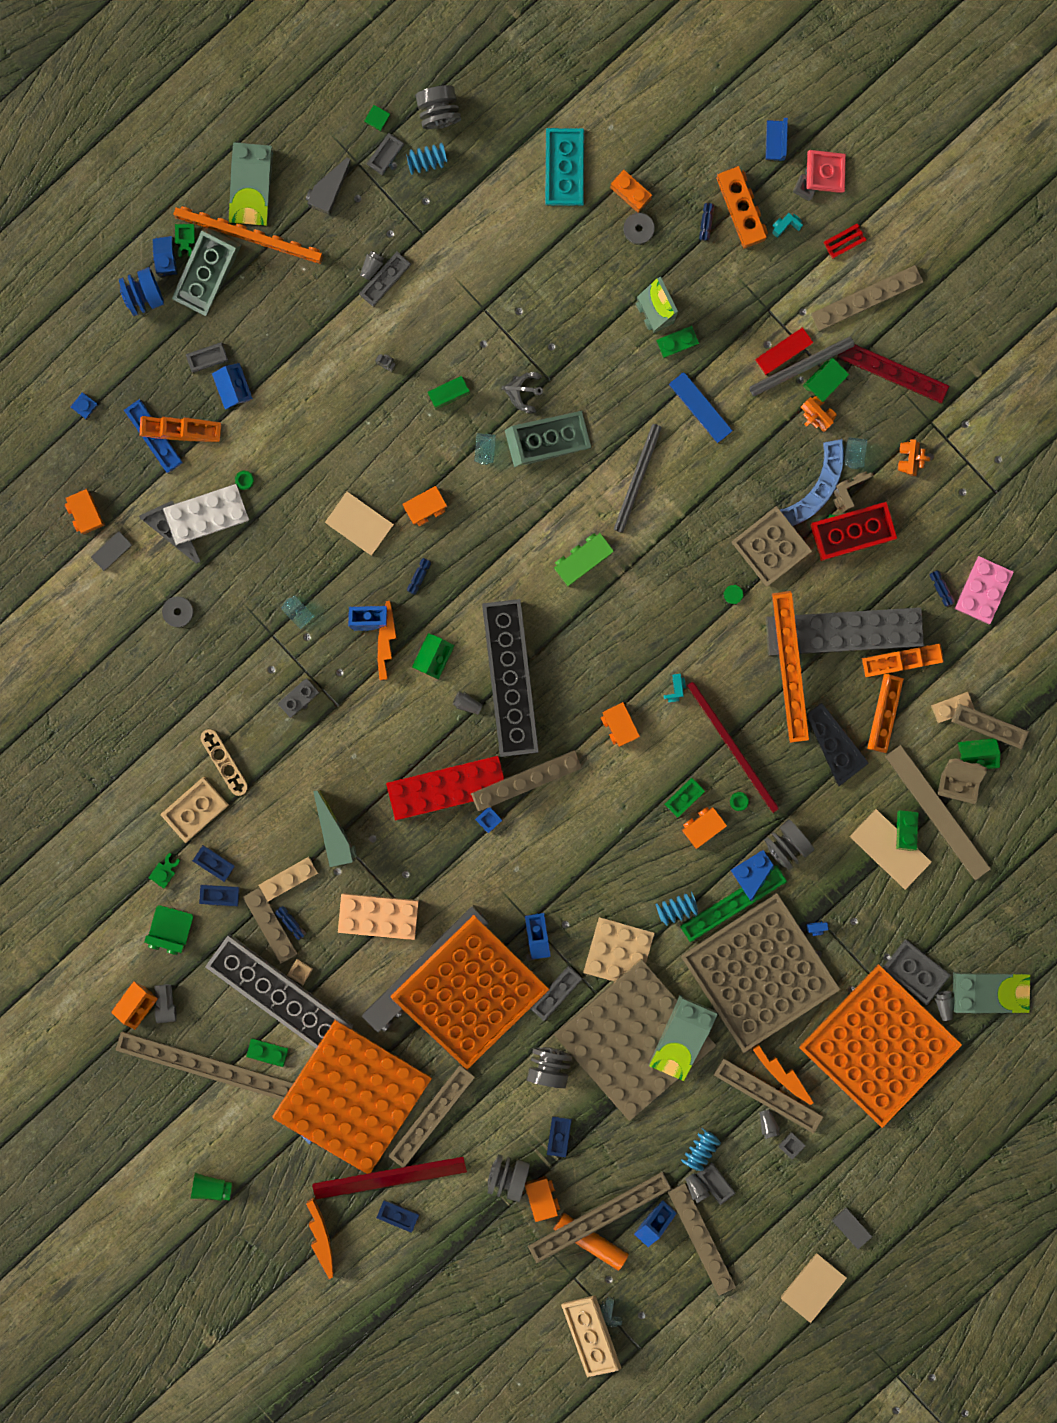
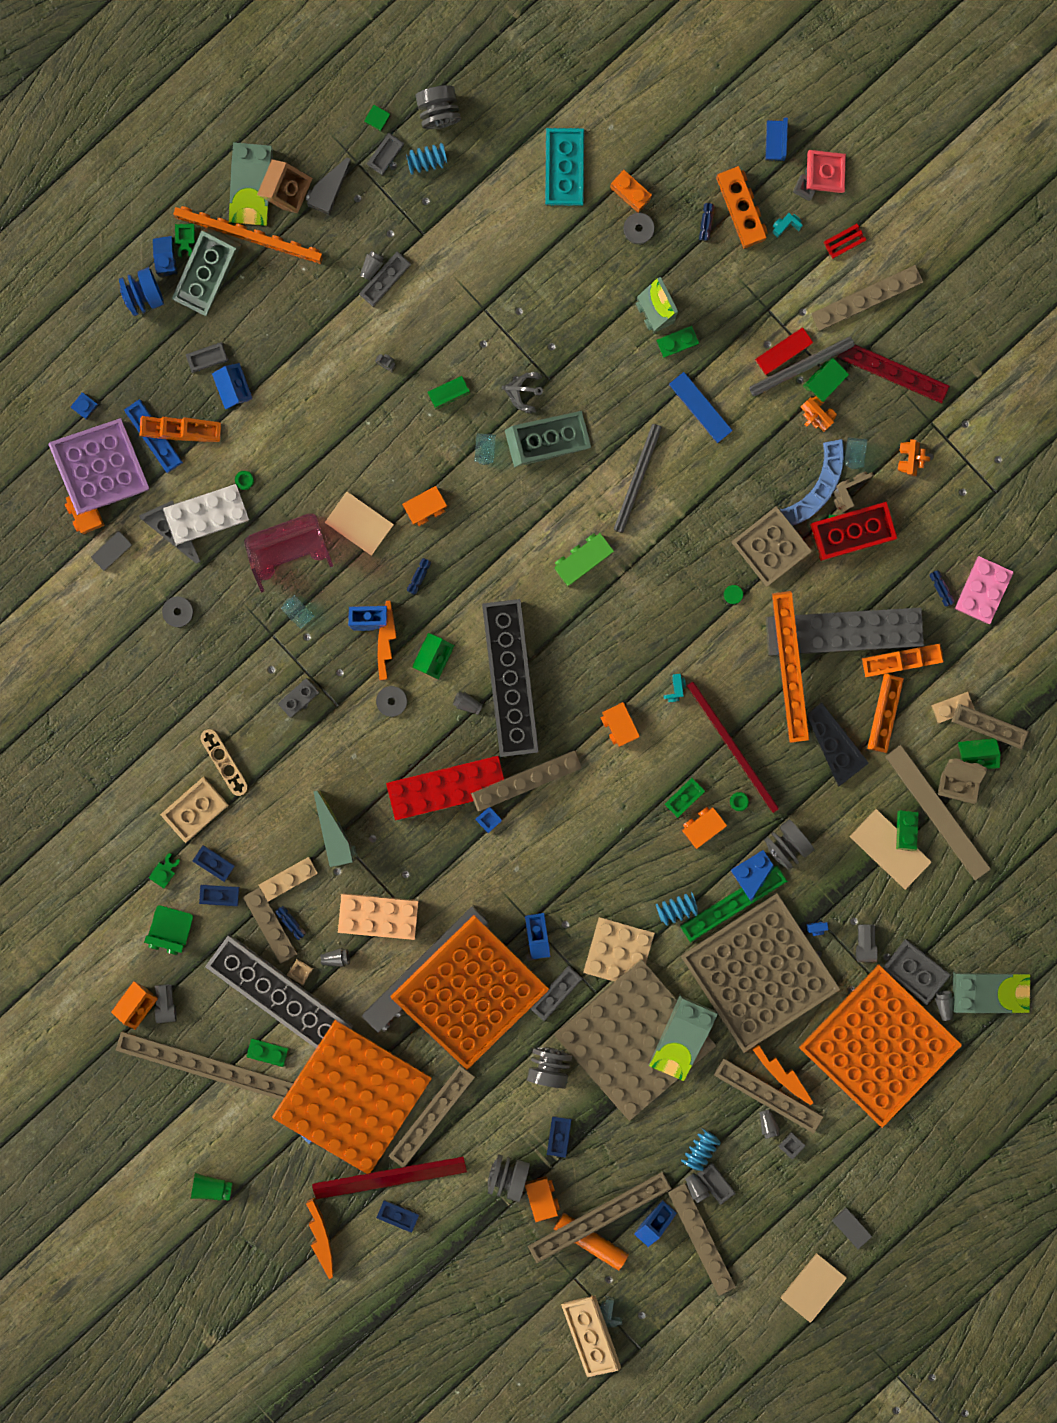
none -> lavender plate [49,418,149,515]
none -> clear pink windscreen [244,514,334,593]
none -> medium nougat brick [257,160,312,214]
none -> dark grey cone [321,948,350,967]
none -> dark grey piece [376,686,407,717]
none -> dark grey piece [856,924,877,962]

